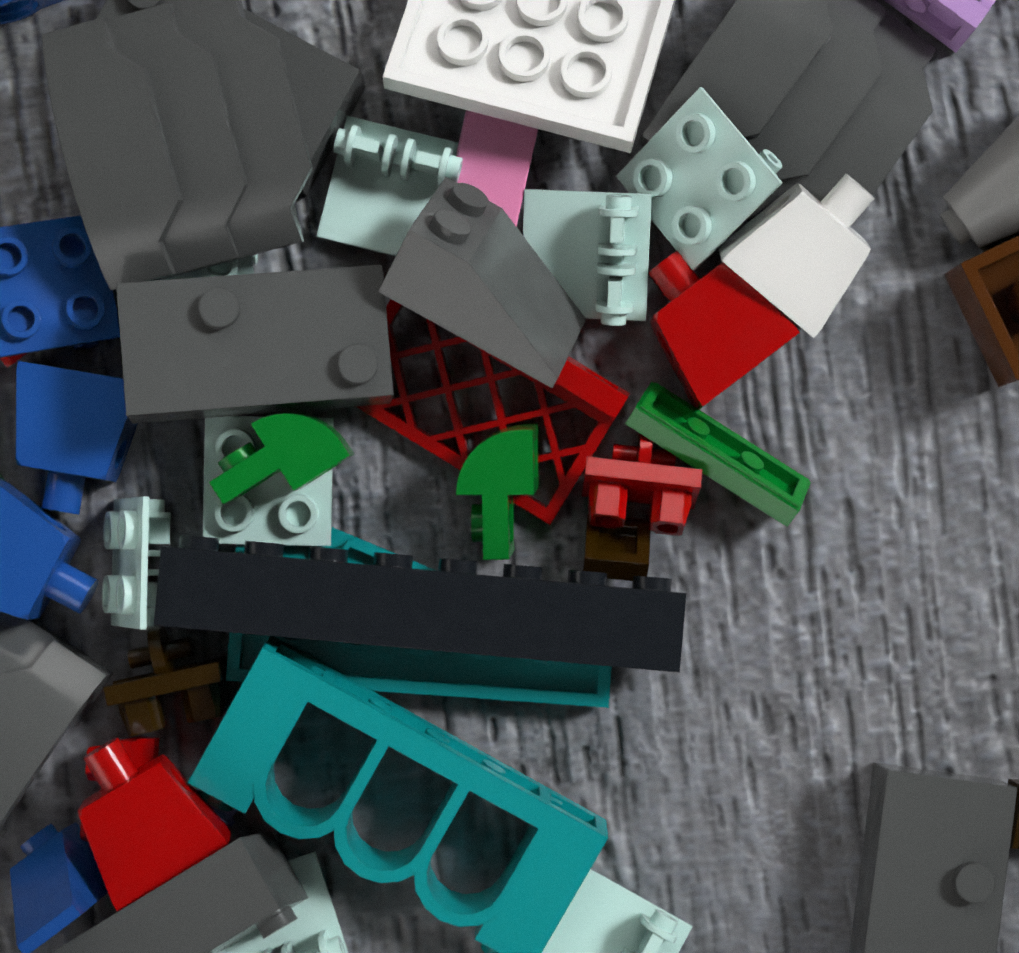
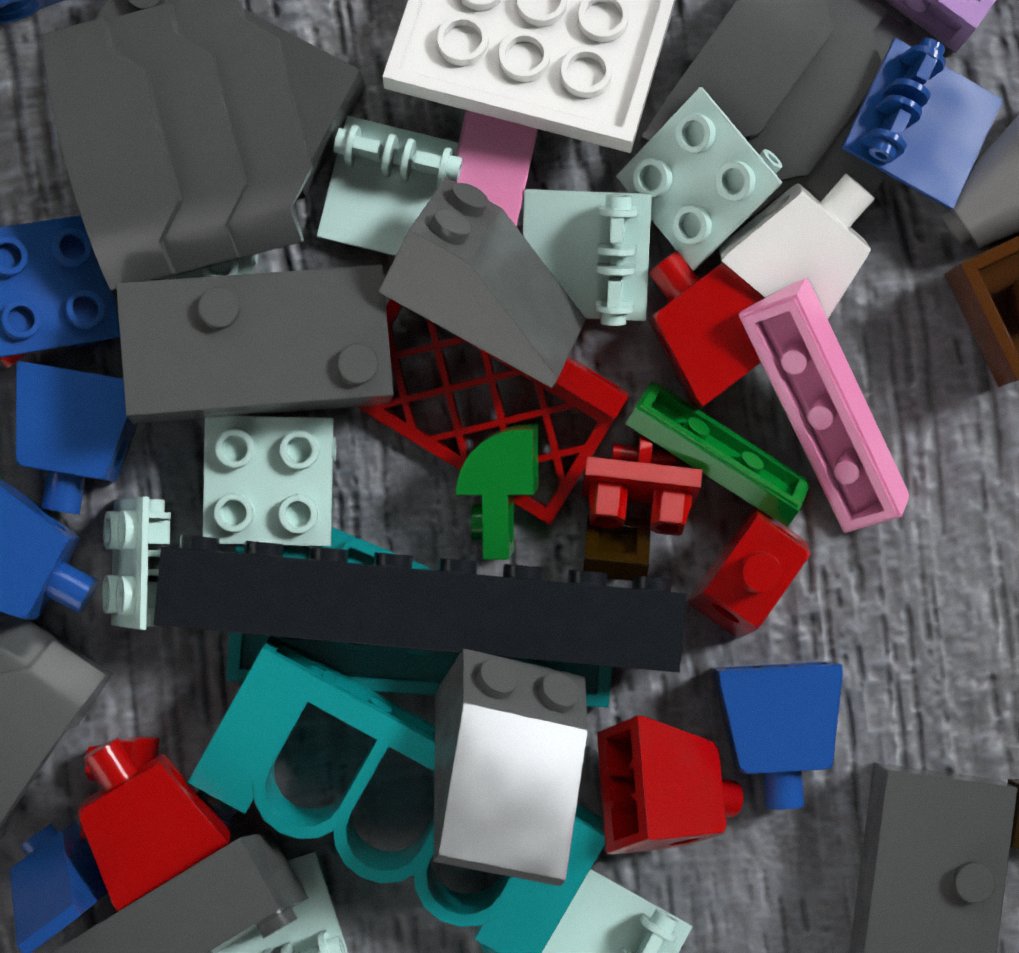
dark brown hips [103,626,227,736] -> none
green brick [209,413,355,505] -> none
none -> slope [434,648,588,886]
none -> red torso [597,715,743,855]
none -> red torso [686,506,811,639]
none -> blue torso [713,661,843,810]
none -> bright pink slope [739,278,909,533]
none -> hinge [841,37,1003,210]

